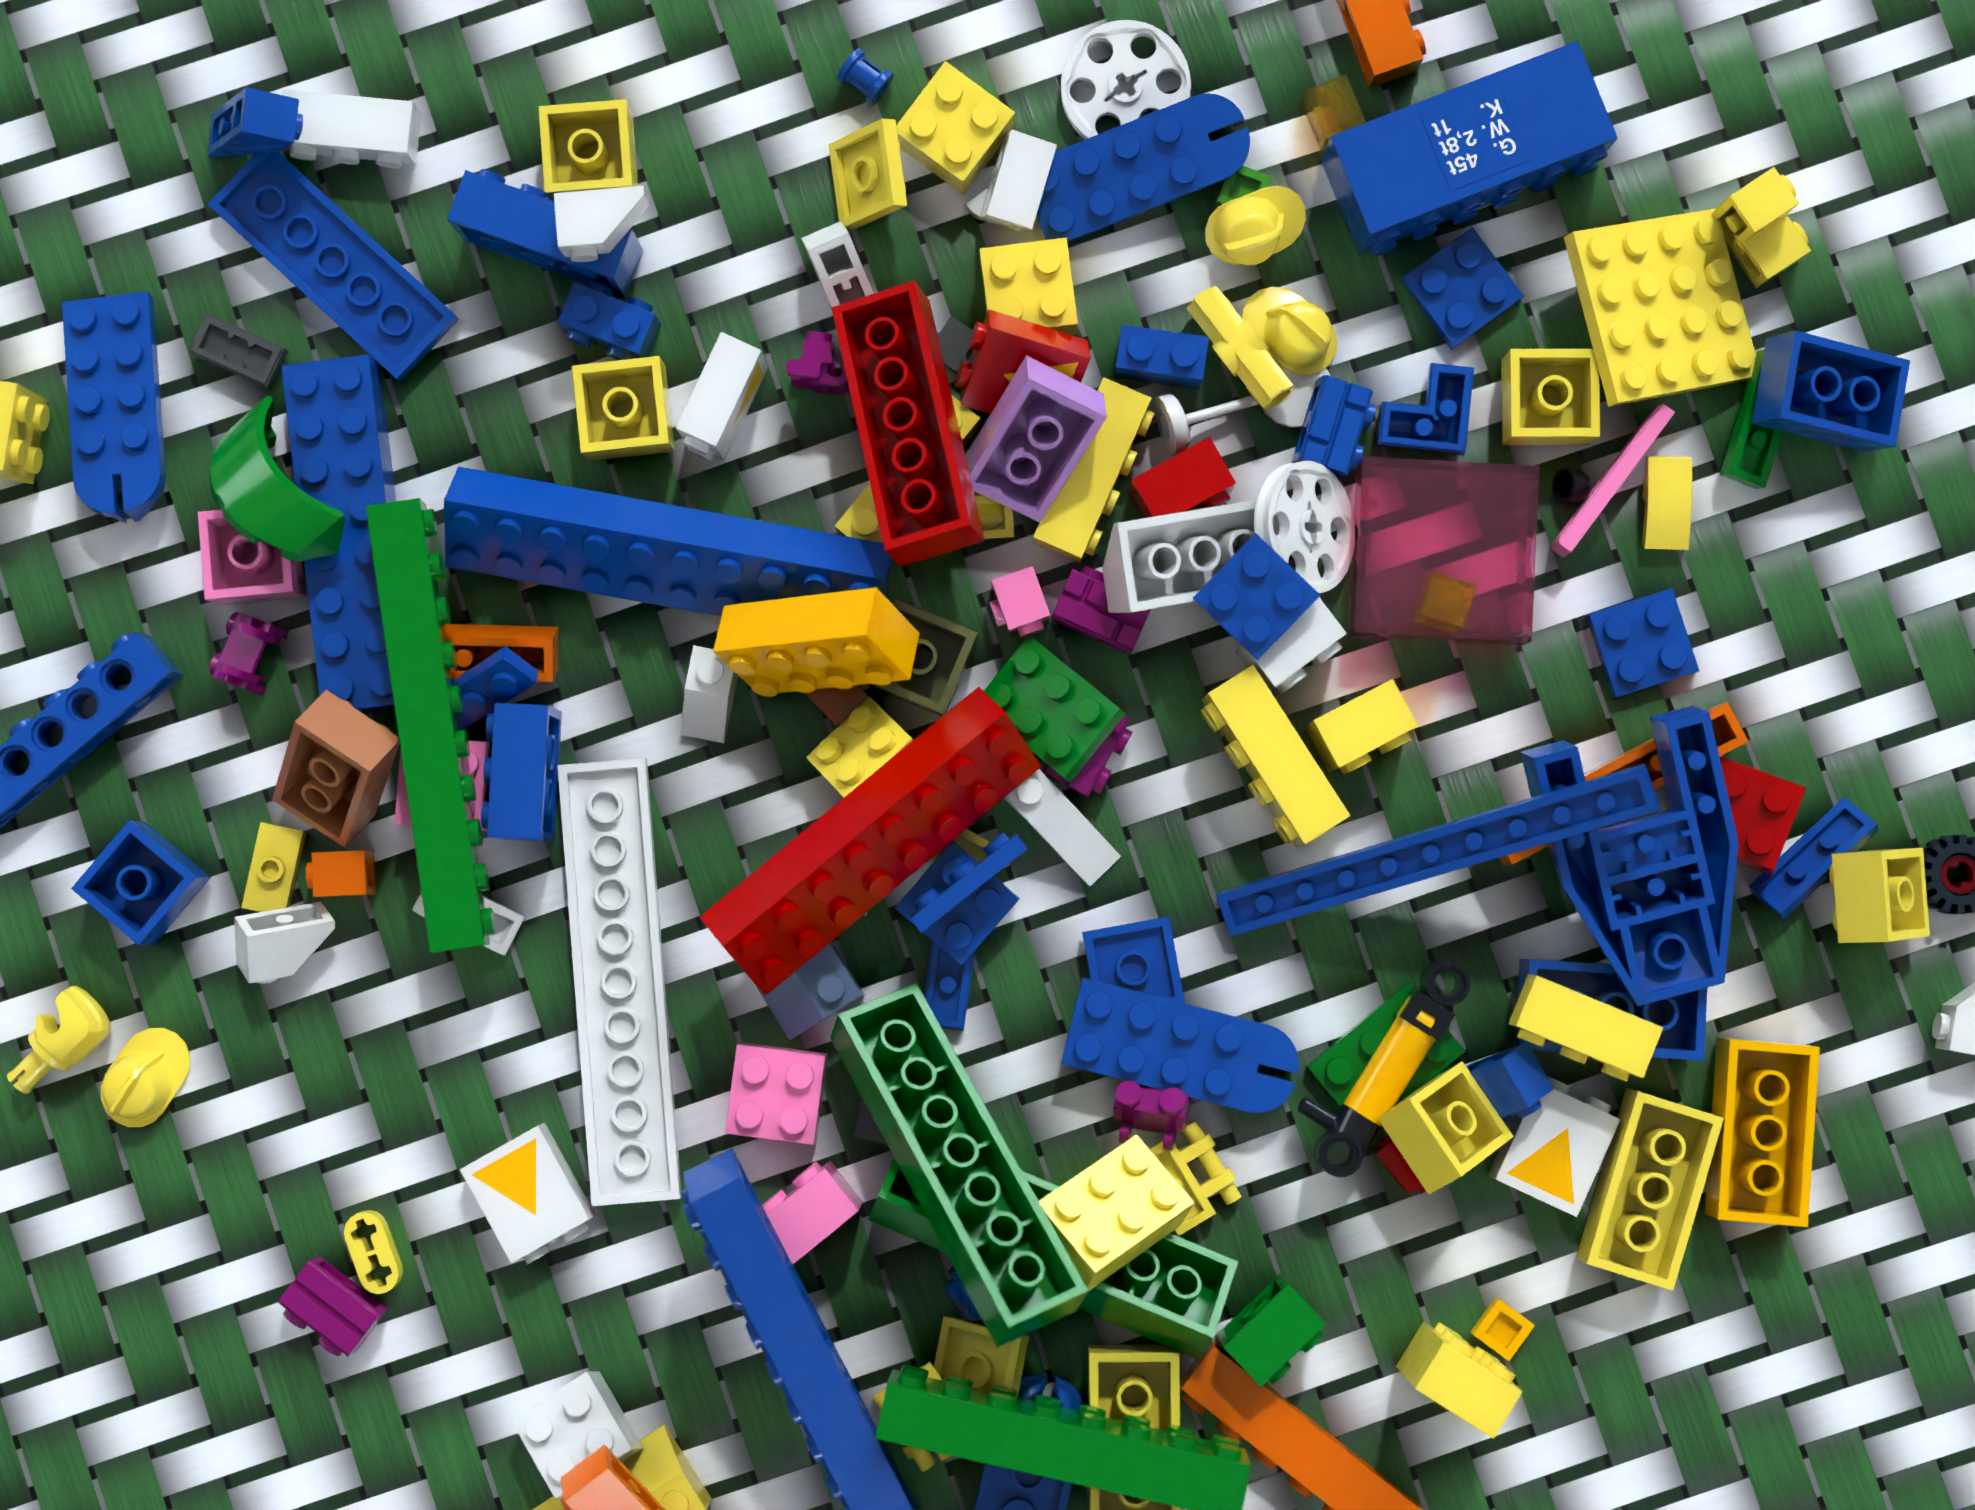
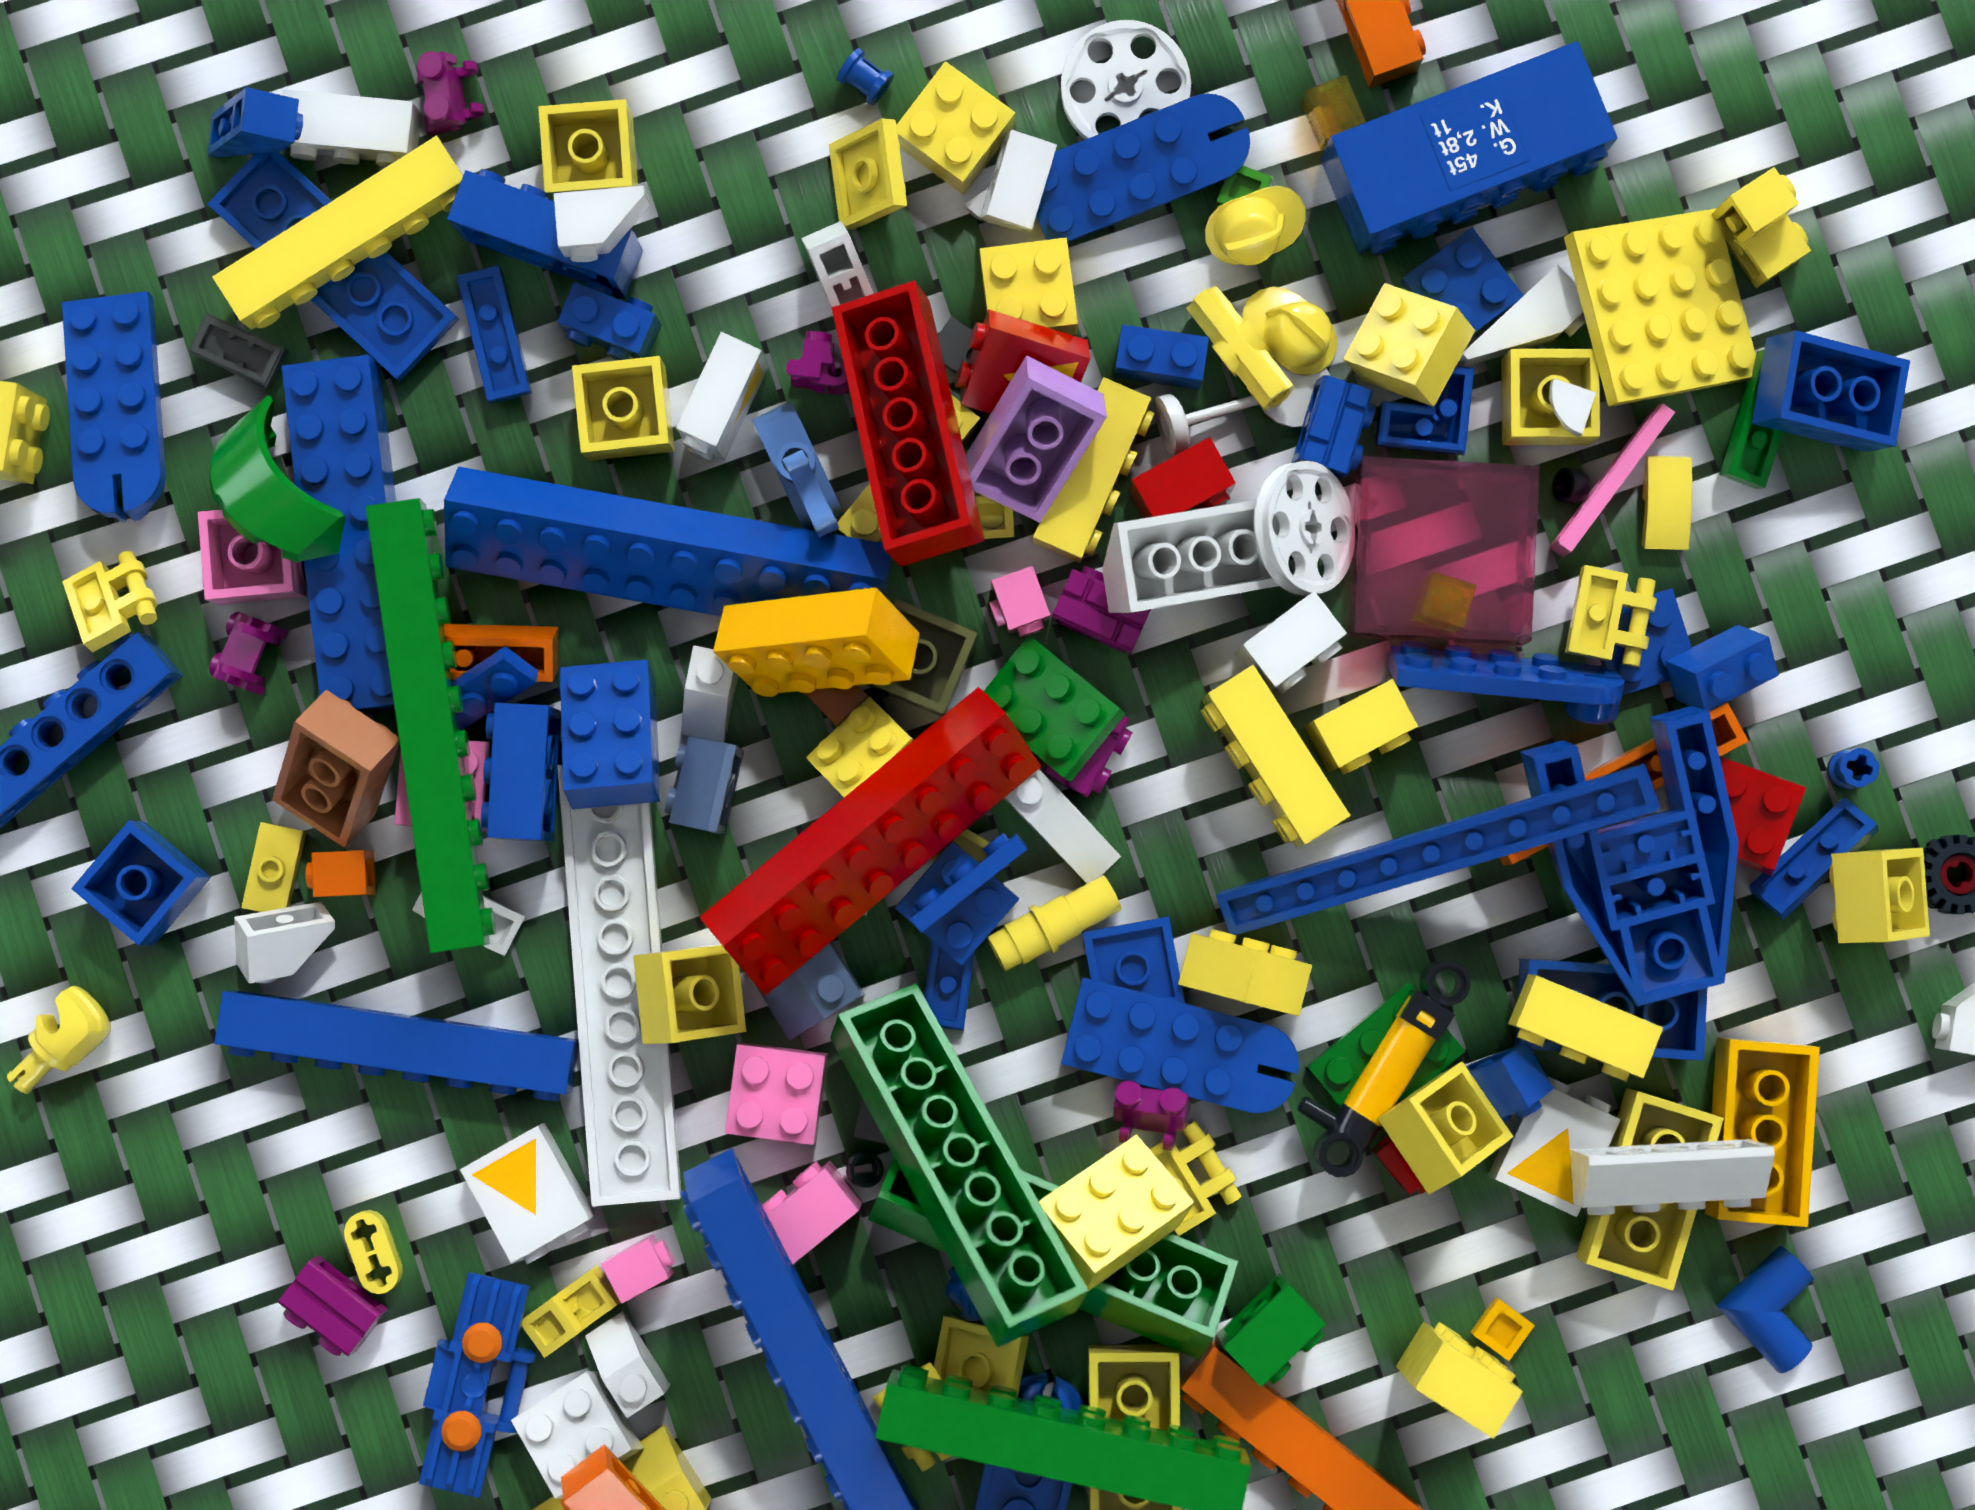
light yellow piece [101,1028,191,1127] -> none
blue plate [1193,533,1321,661] -> none
none -> light yellow plate [62,551,157,653]
none -> light yellow brick [212,135,463,330]
none -> blue brick [214,990,579,1101]
none -> magenta piece [416,51,485,136]
none -> blue piece [419,1272,537,1498]
none -> blue plate [457,265,533,404]
none -> light yellow slope [521,1264,620,1358]
none -> blue brick [560,659,660,810]
none -> white slope [585,1310,671,1418]
none -> bright pink brick [601,1234,675,1304]
none -> light yellow brick [633,945,746,1044]
none -> sand blue slope [664,736,744,835]
none -> medium blue piece [752,401,844,537]
none -> black hinge [846,1151,884,1188]
none -> light yellow piece [987,875,1122,972]
none -> light yellow brick [1178,929,1312,1016]
none -> light yellow brick [1343,283,1475,407]
none -> blue plate [1387,641,1625,725]
none -> white slope [1457,264,1586,367]
none -> white tile [1549,378,1596,437]
none -> light yellow plate [1565,565,1657,668]
none -> white slope [1570,1139,1775,1215]
none -> blue brick [1665,625,1779,711]
none -> blue brick [1716,1245,1814,1373]
none -> blue bush [1827,748,1880,789]

